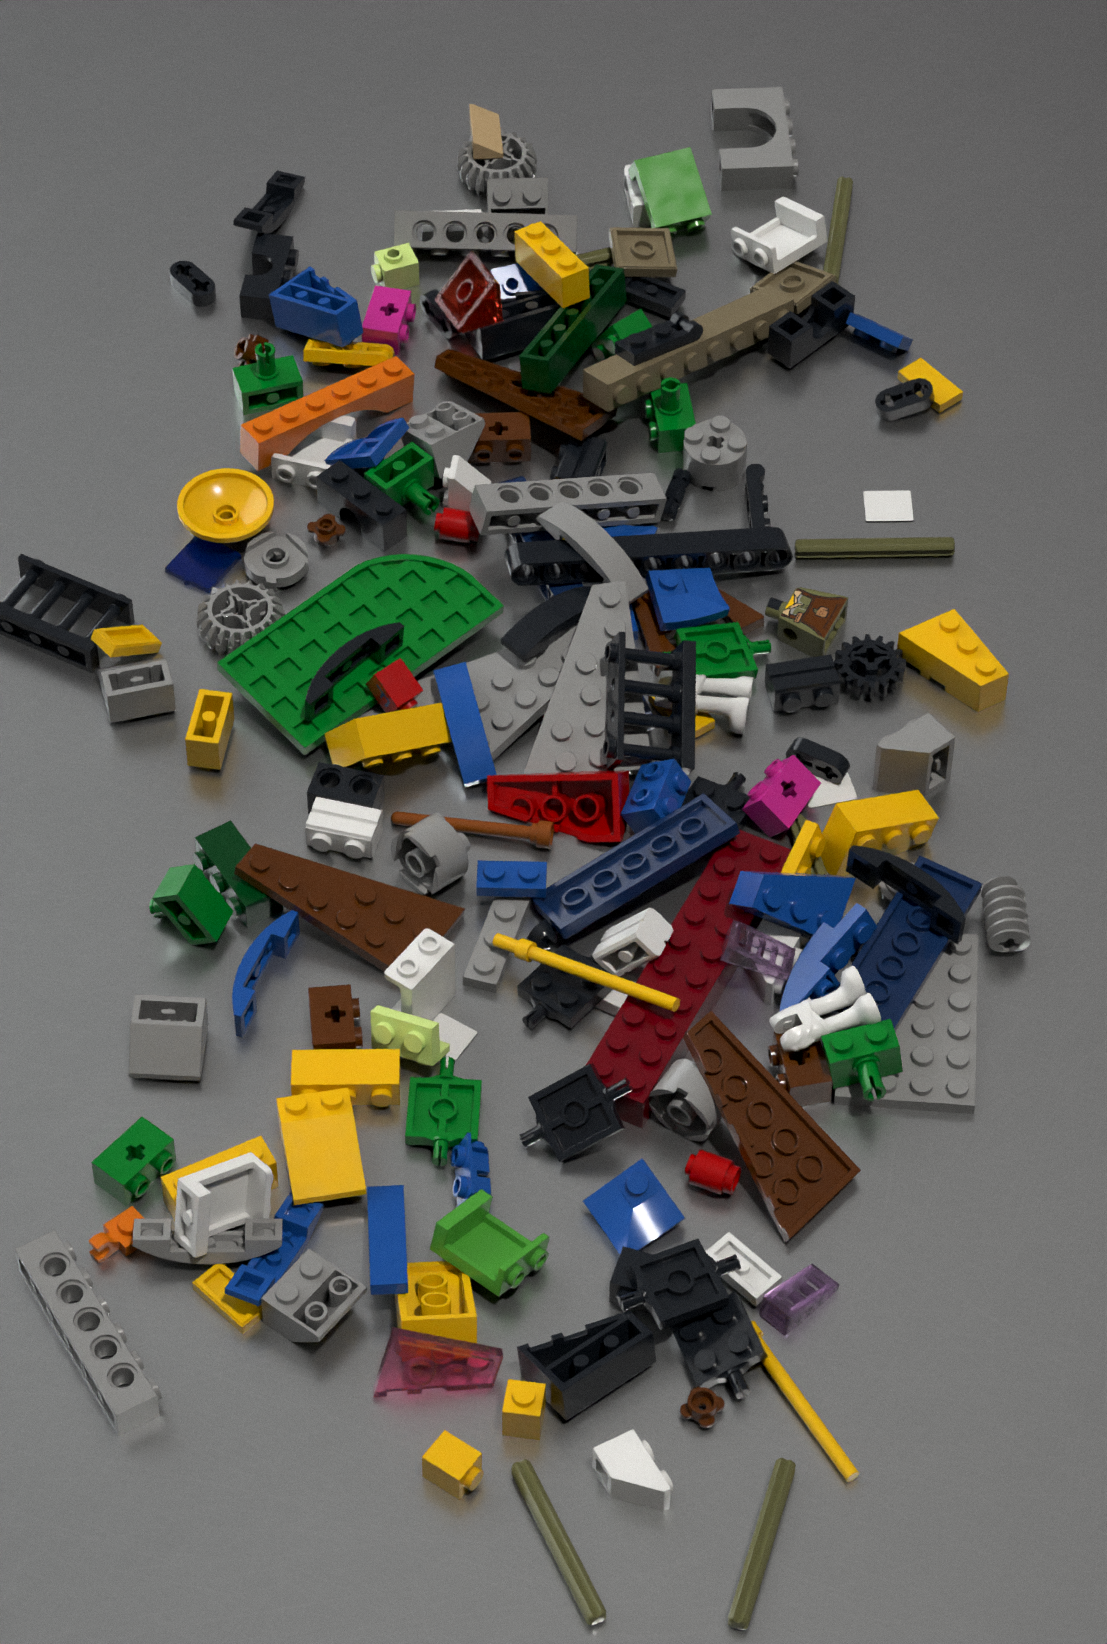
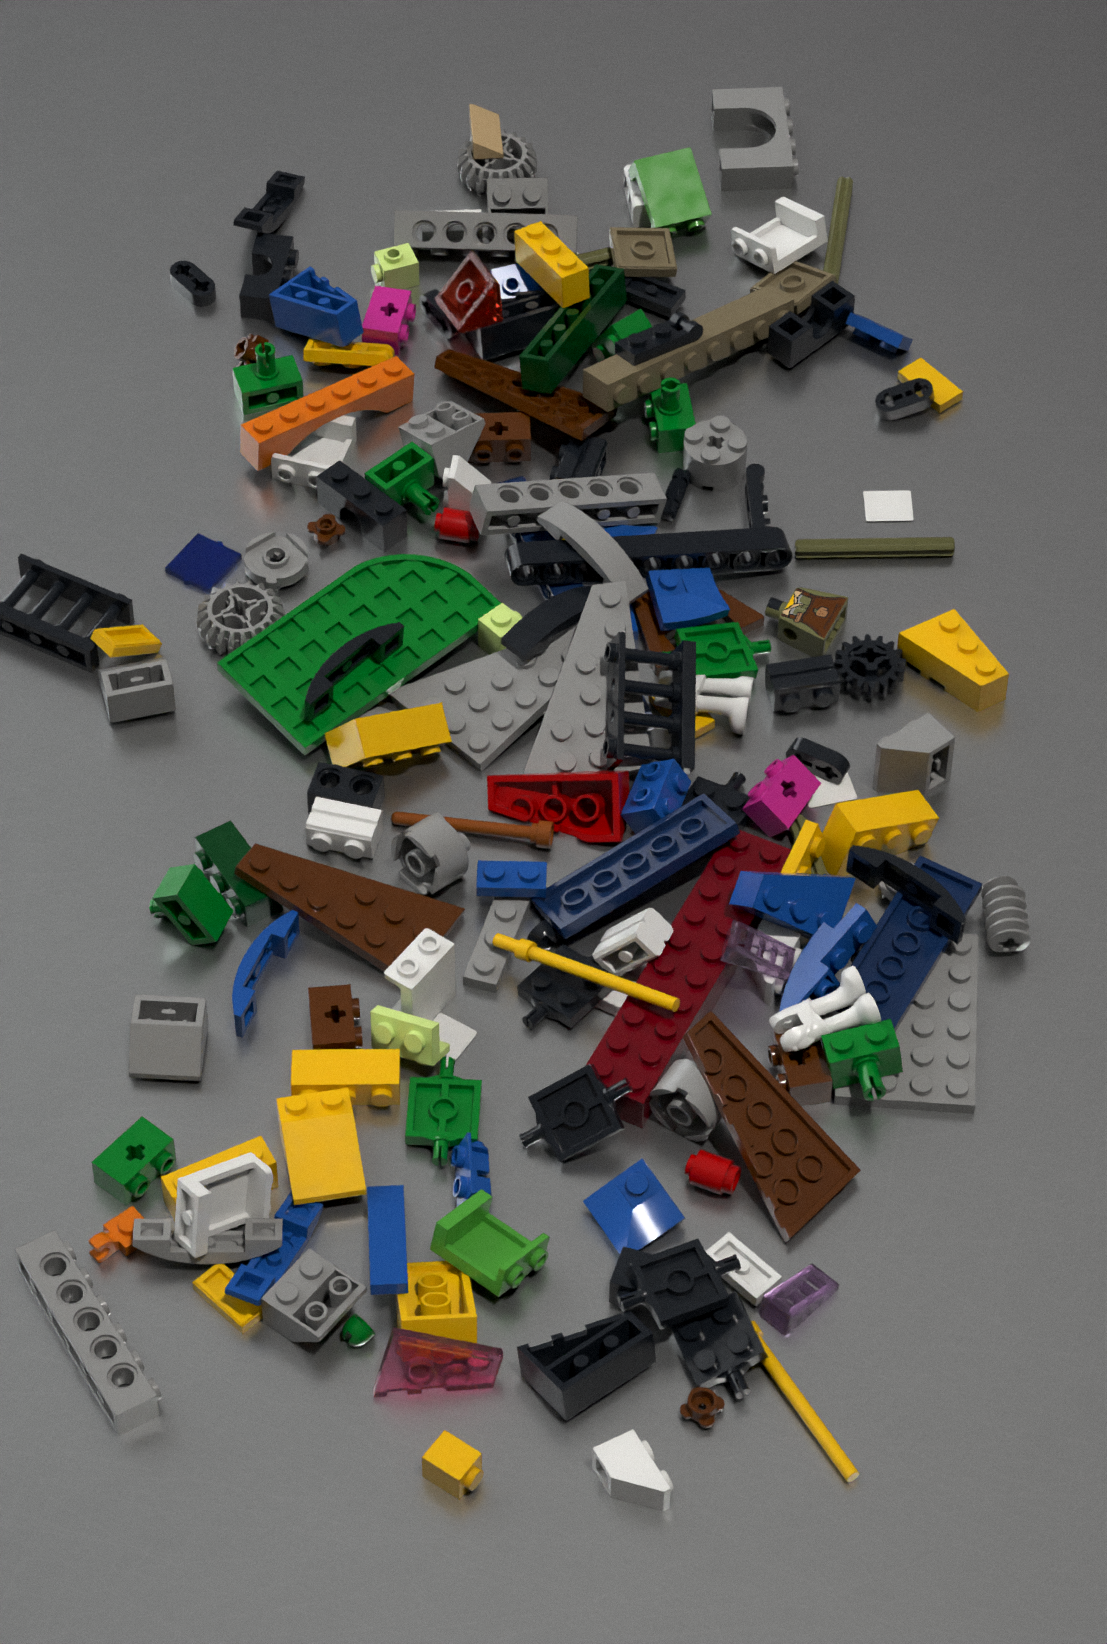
yellow dish [177,468,274,543] -> none
yellow brick [185,689,235,770] -> none
blue plate [324,418,409,469] -> none
red brick [366,658,424,713] -> none
blue slope [433,662,497,787] -> none
yellow brick [502,1379,546,1440] -> none
olive axle [511,1459,606,1626] -> none
olive axle [728,1458,796,1630] -> none
none -> green hinge [342,1313,375,1347]
none -> yellowish green brick [478,603,523,655]

